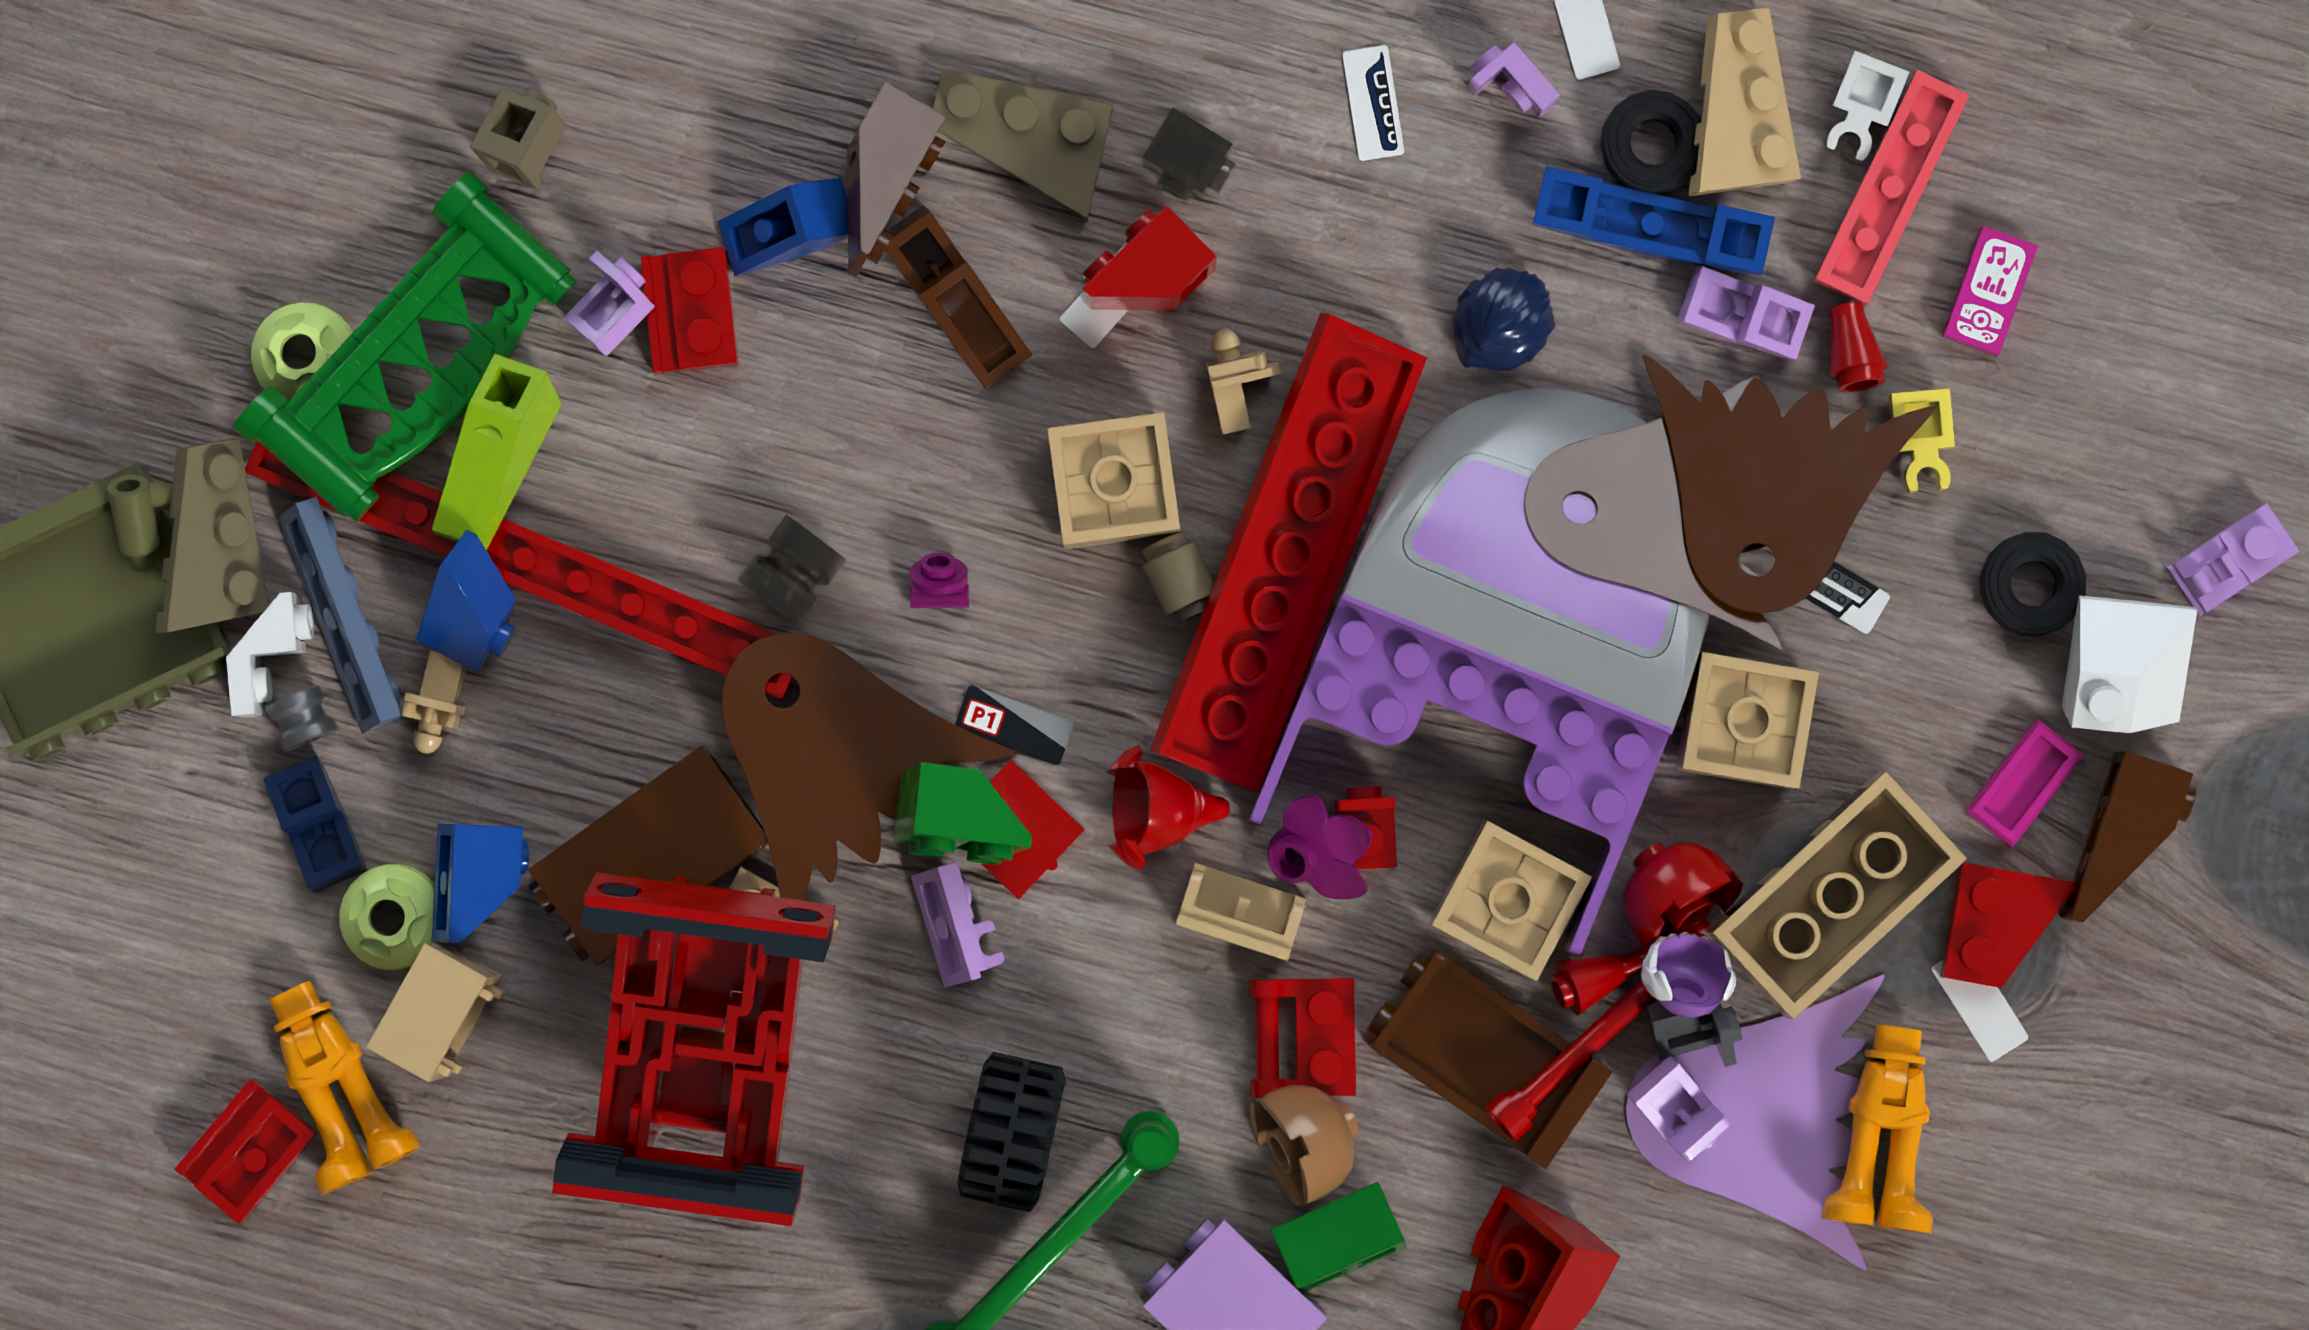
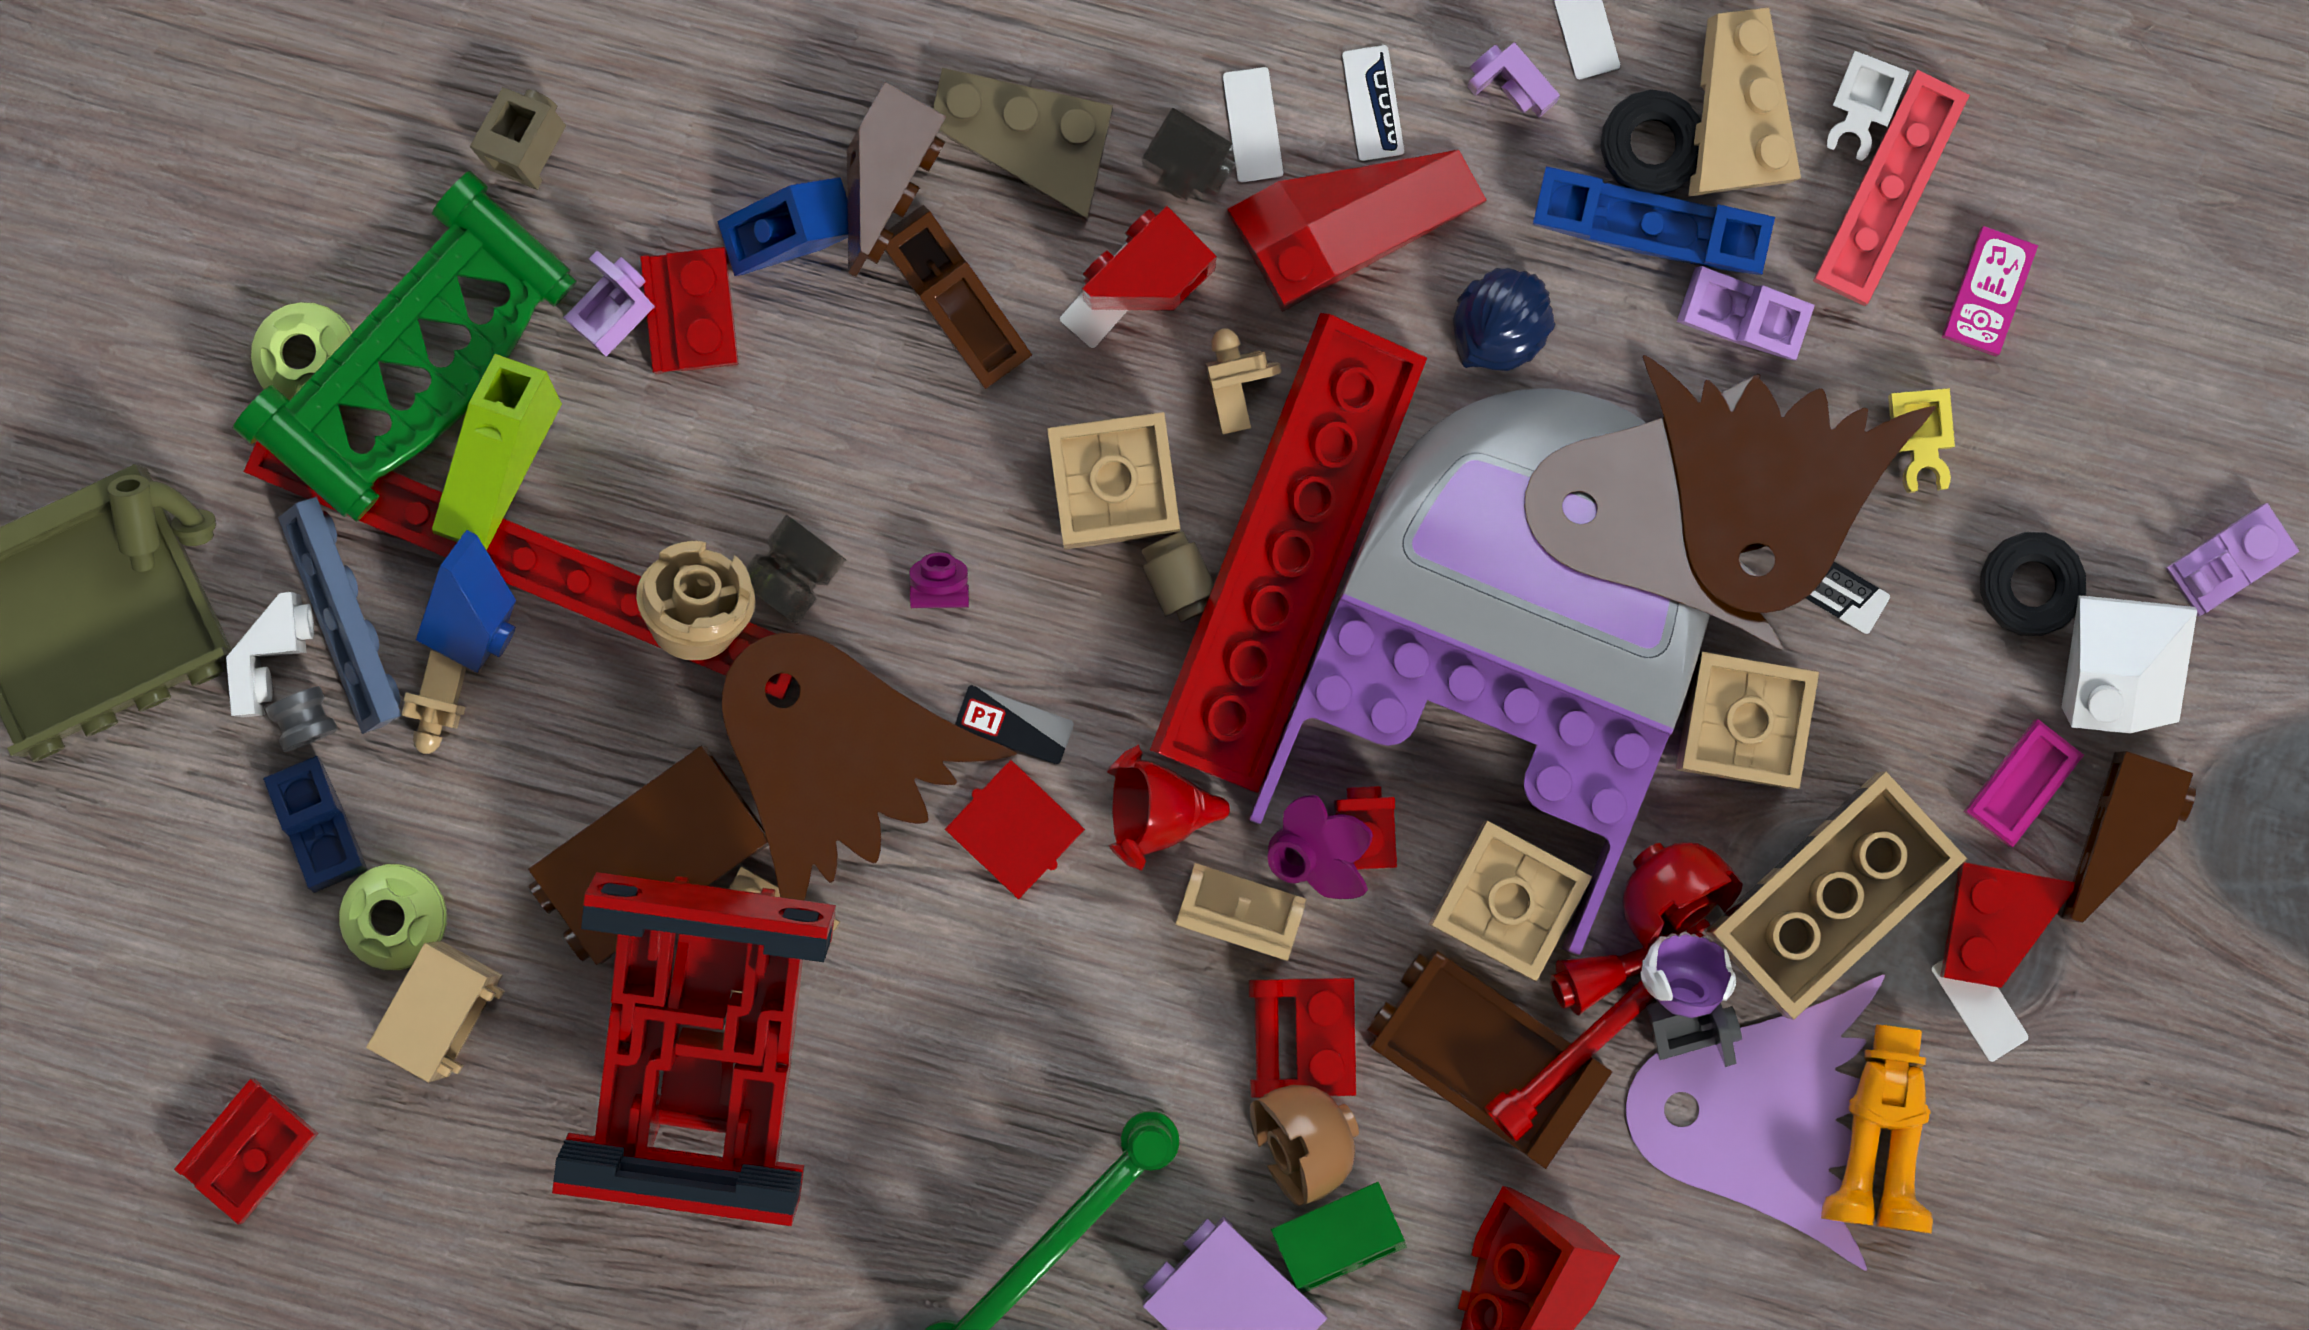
dark tan wing [155,438,269,633] -> none
light orange piece [269,980,422,1195] -> none
blue slope [432,823,529,943] -> none
green slope [894,762,1032,865] -> none
lavender plate [911,862,1004,988] -> none
black tyre [957,1052,1066,1212] -> none
lavender bracket [1626,1056,1730,1161] -> none
red cone [1828,302,1888,393] -> none
none -> tan cone [636,541,755,660]
none -> white sticker [1223,67,1283,183]
none -> red wedge [1227,149,1487,312]

